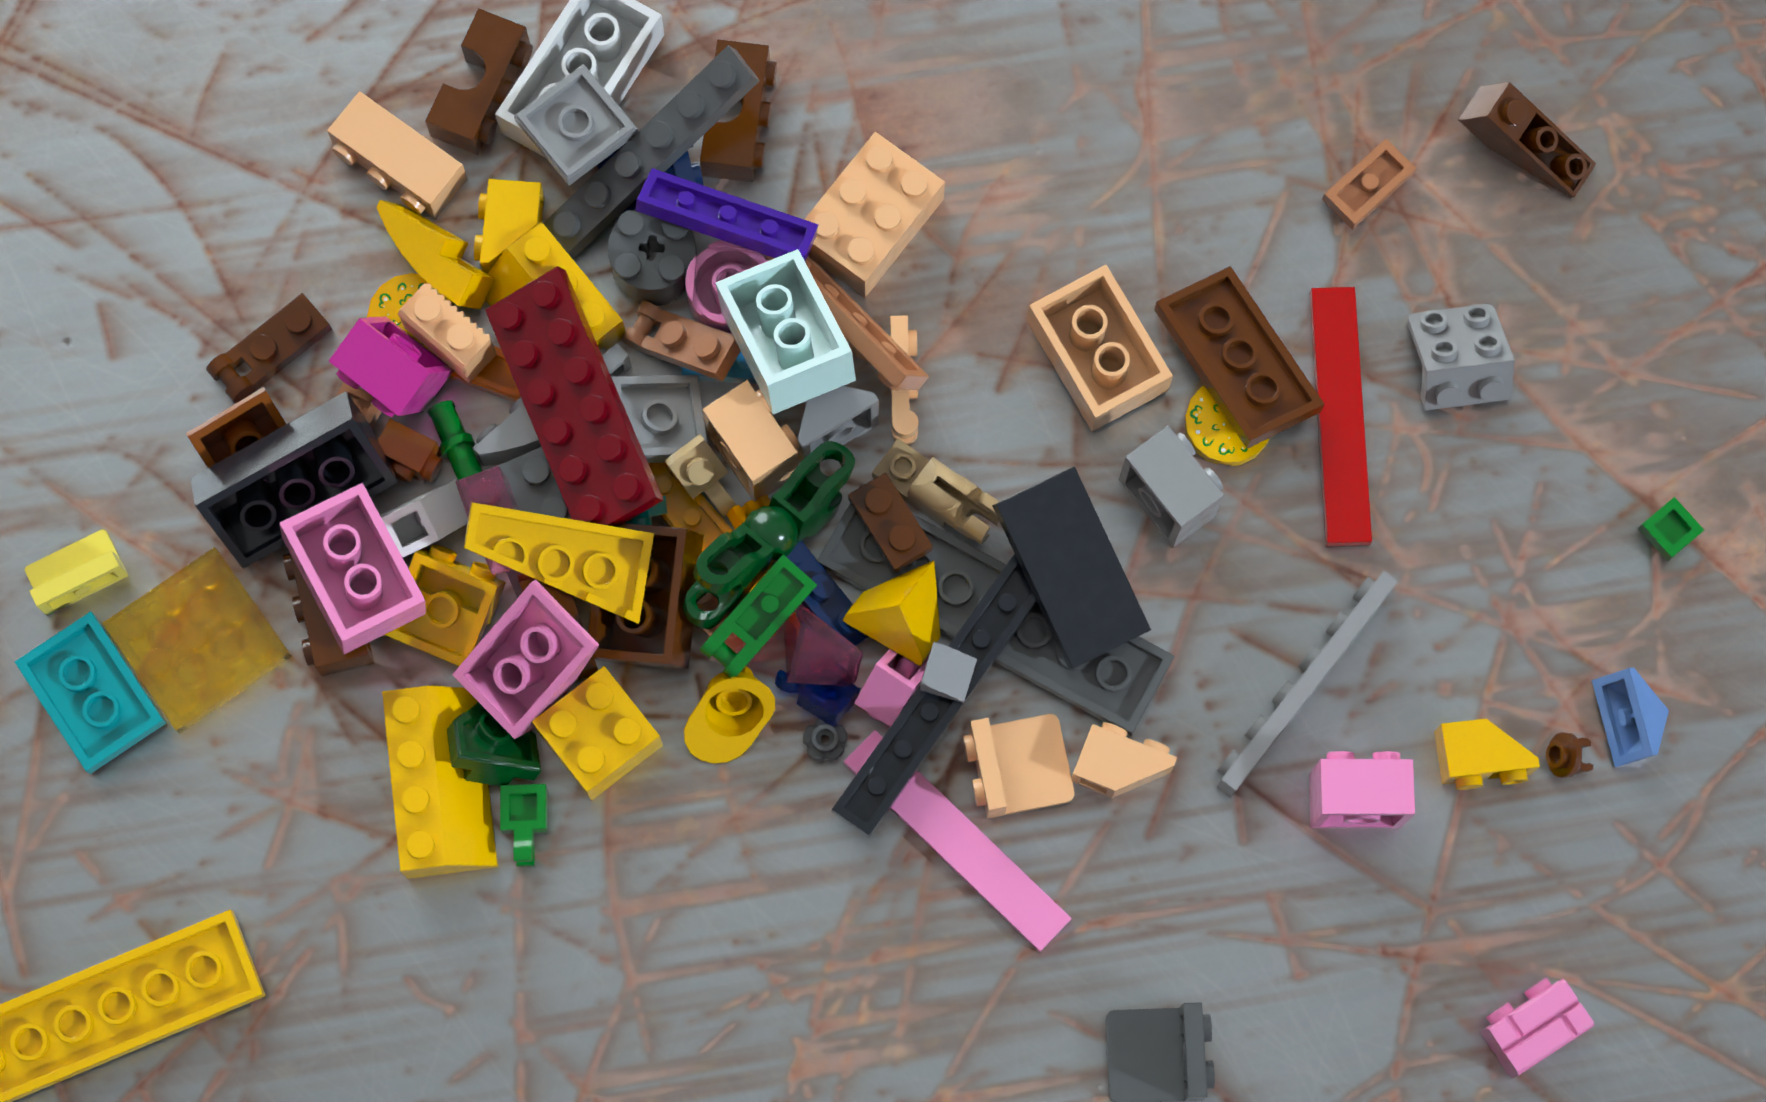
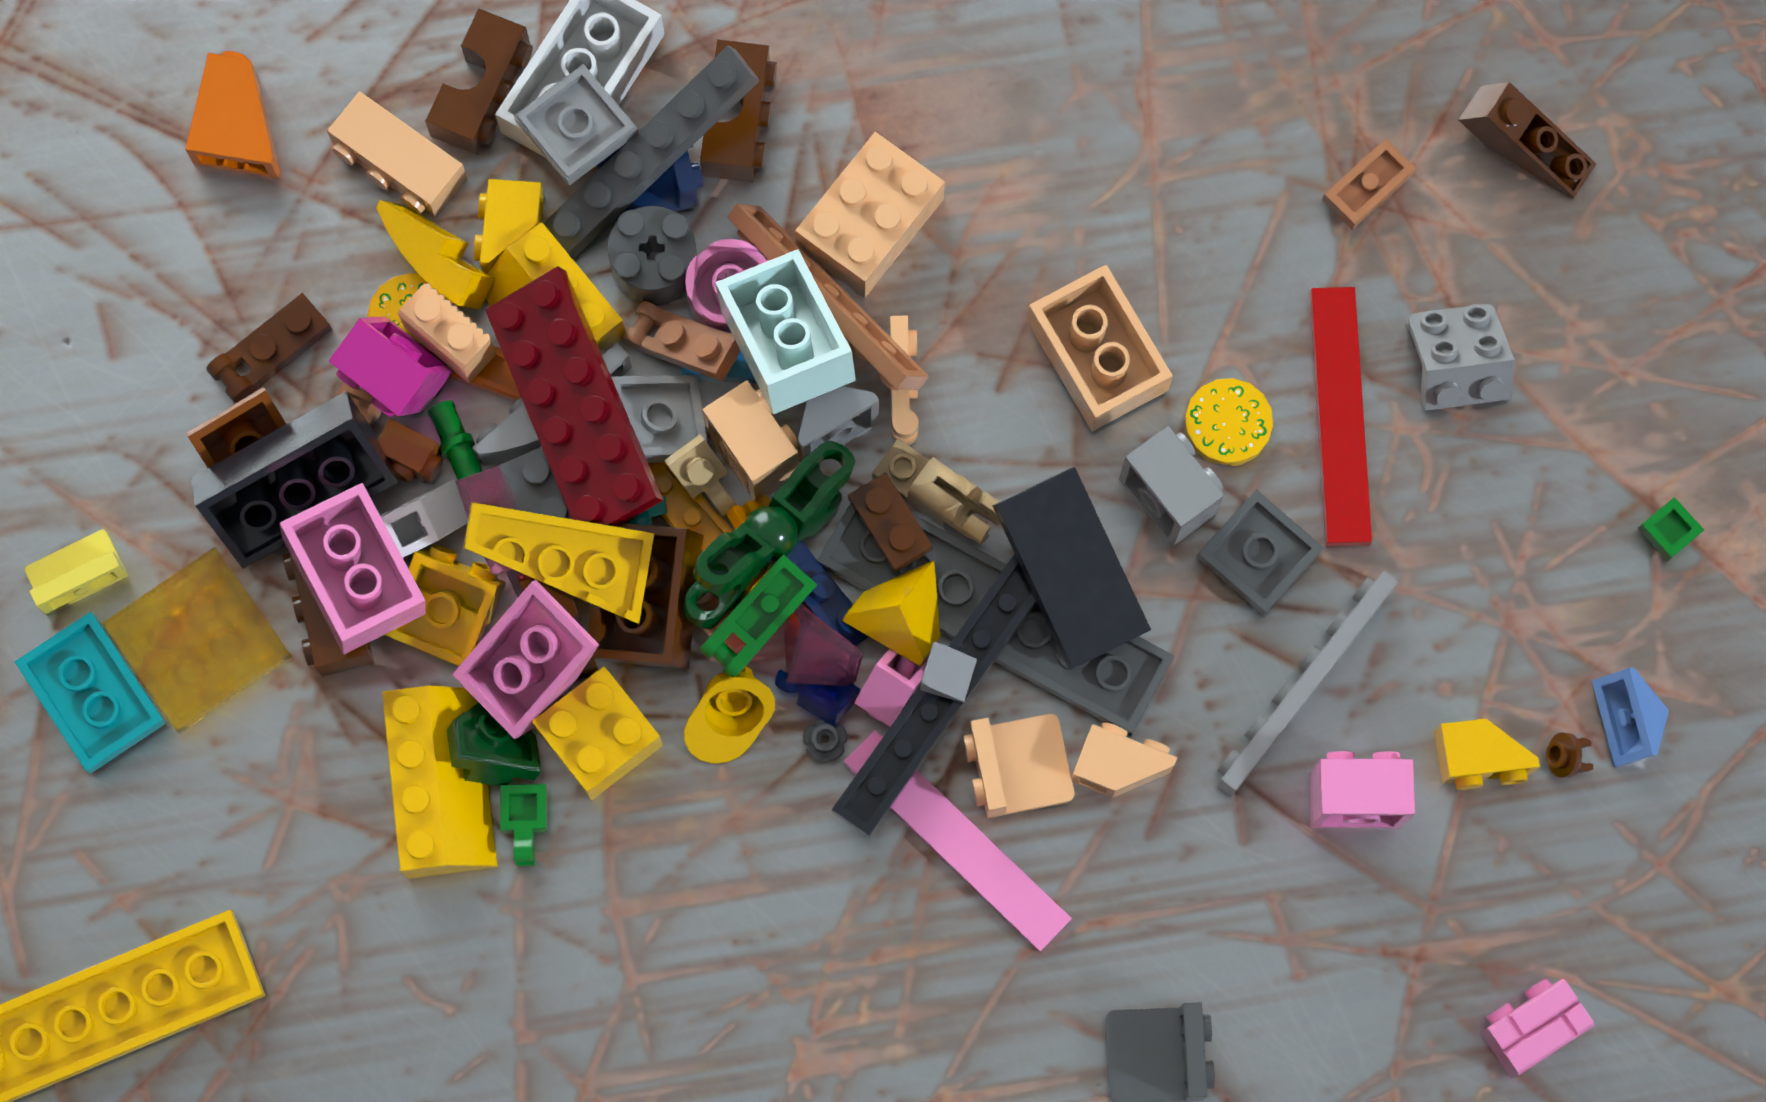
dark purple plate [635,168,819,261] -> none
reddish brown plate [1154,266,1324,449] -> none
none -> orange slope [185,51,280,178]
none -> dark grey plate [1197,489,1324,616]

